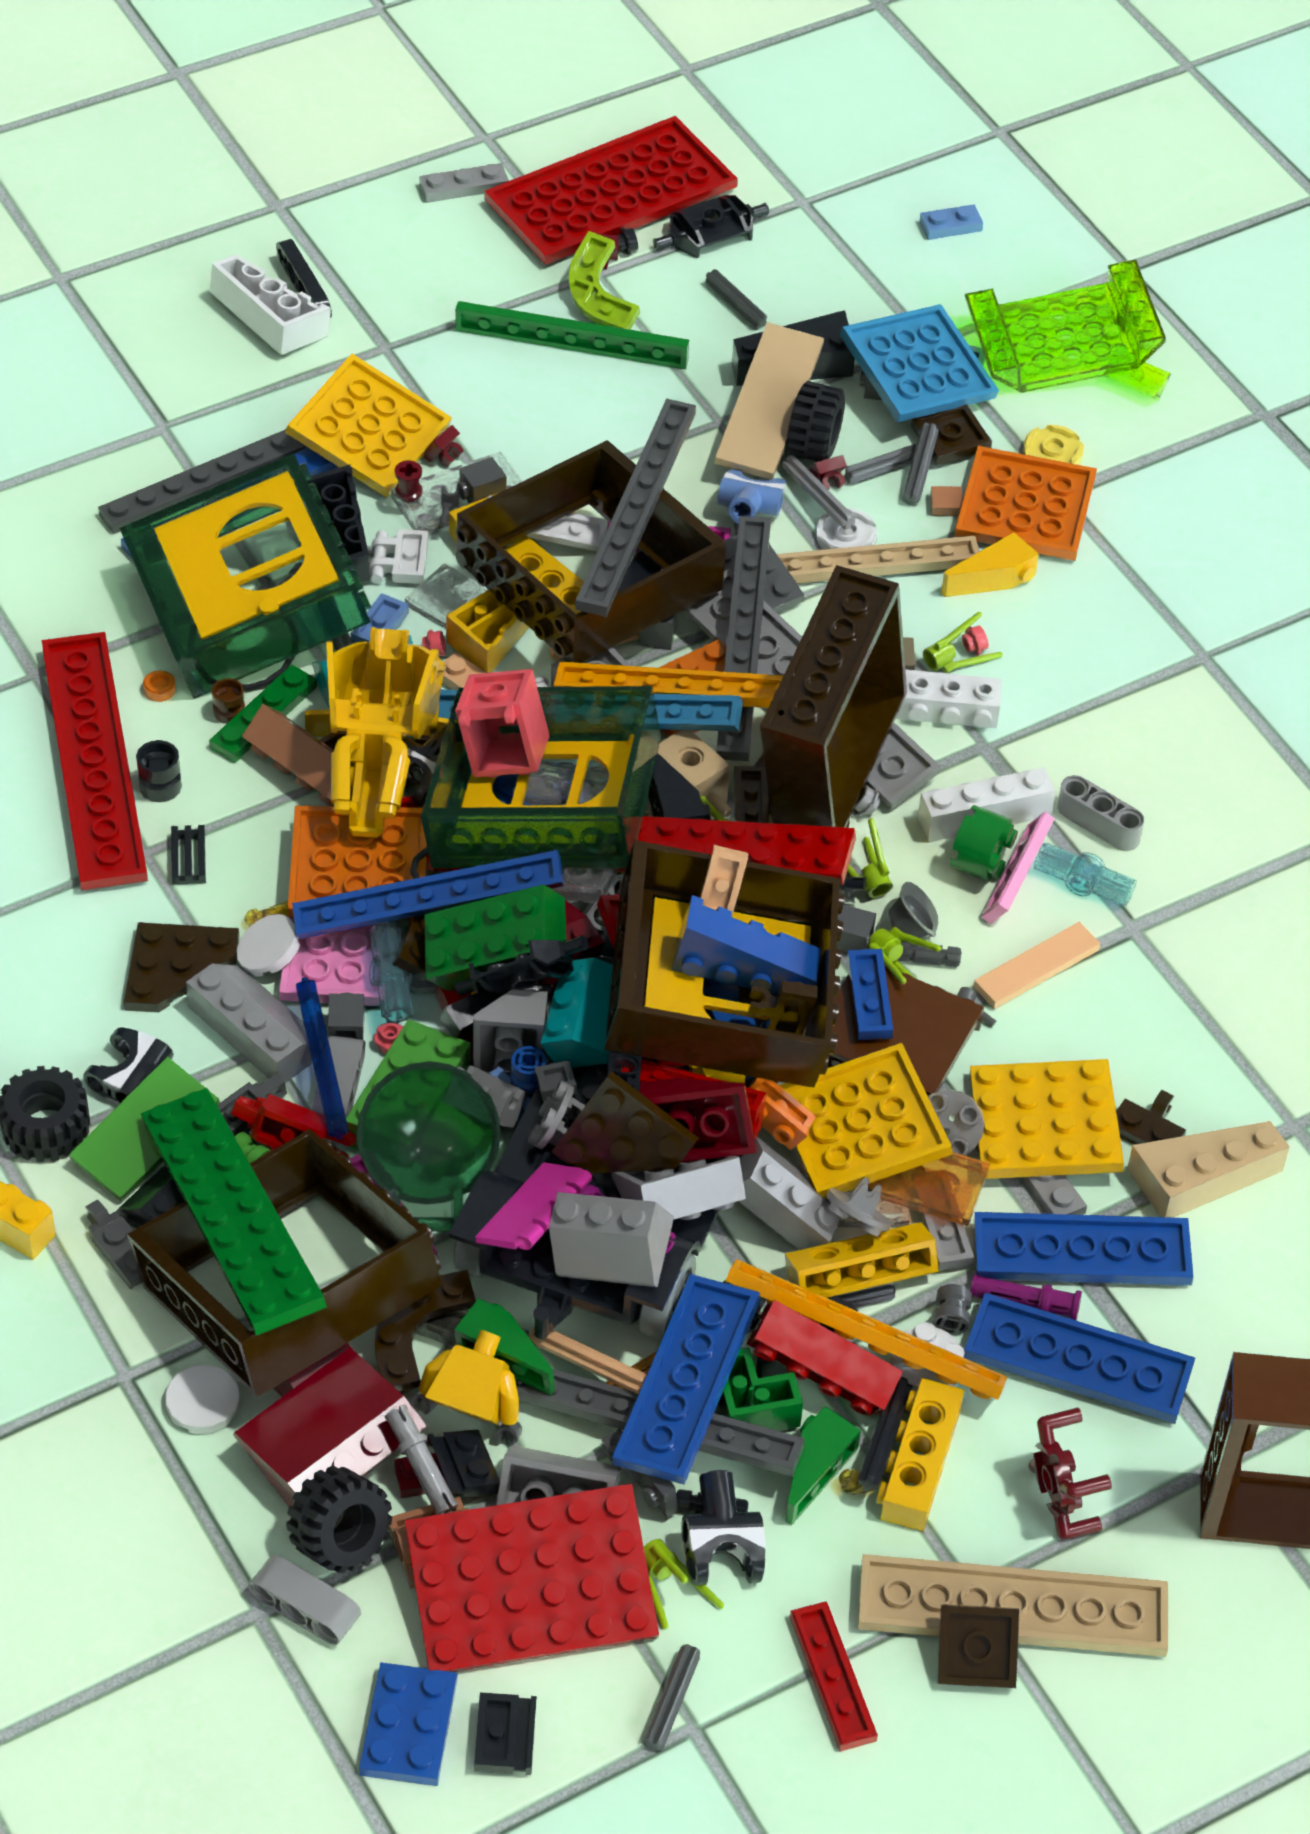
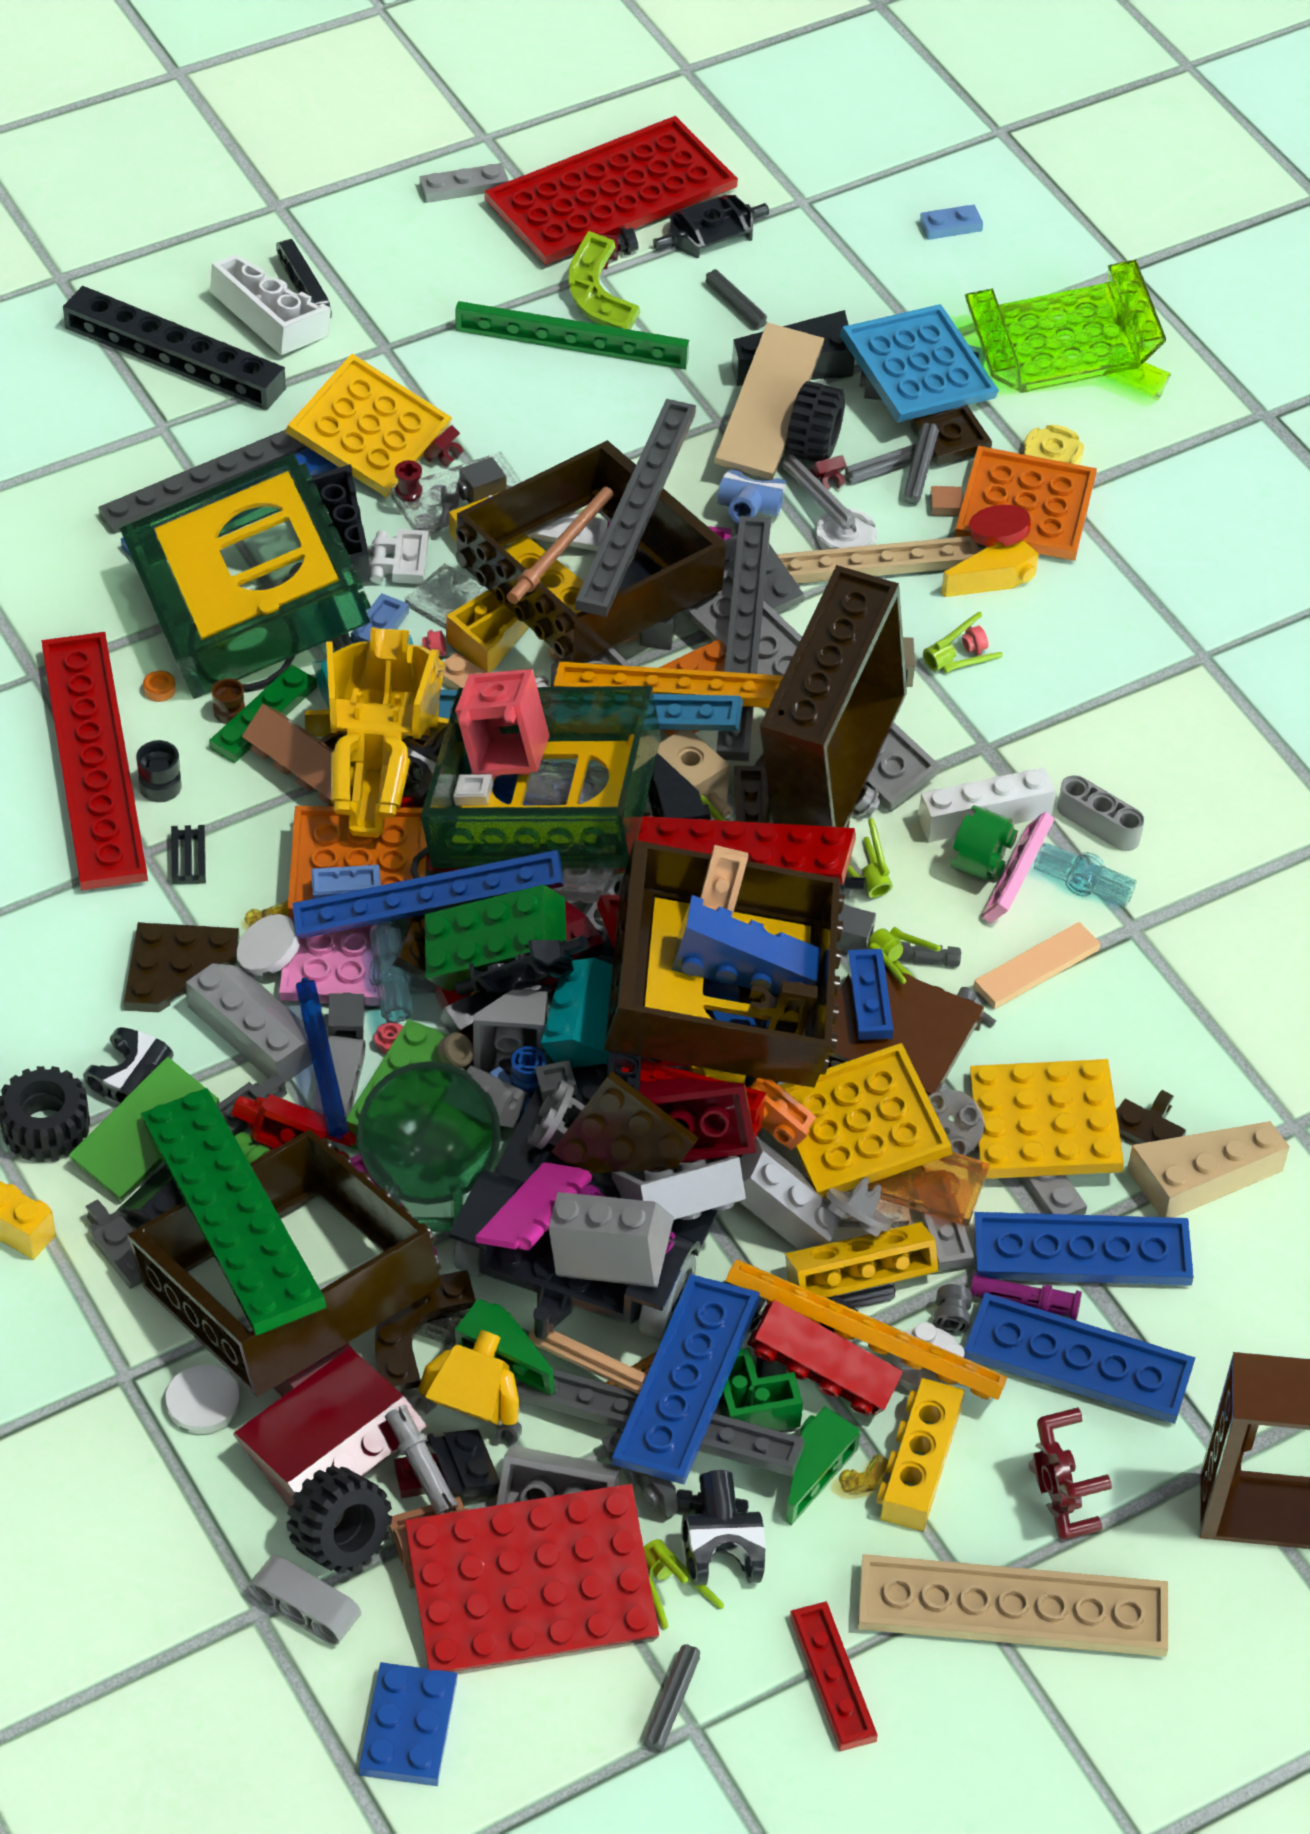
black plate [474,1692,537,1775] -> none
black axle [858,1377,913,1491] -> none
dark grey piece [887,882,938,939] -> none
white brick [896,669,1002,728] -> none
dark brown plate [937,1604,1019,1688] -> none
none -> black brick [63,285,286,410]
none -> medium blue plate [311,865,381,899]
none -> dark tan tile [438,1033,474,1070]
none -> white tile [453,774,493,806]
none -> nougat bar [507,487,613,604]
none -> red tile [969,504,1031,547]

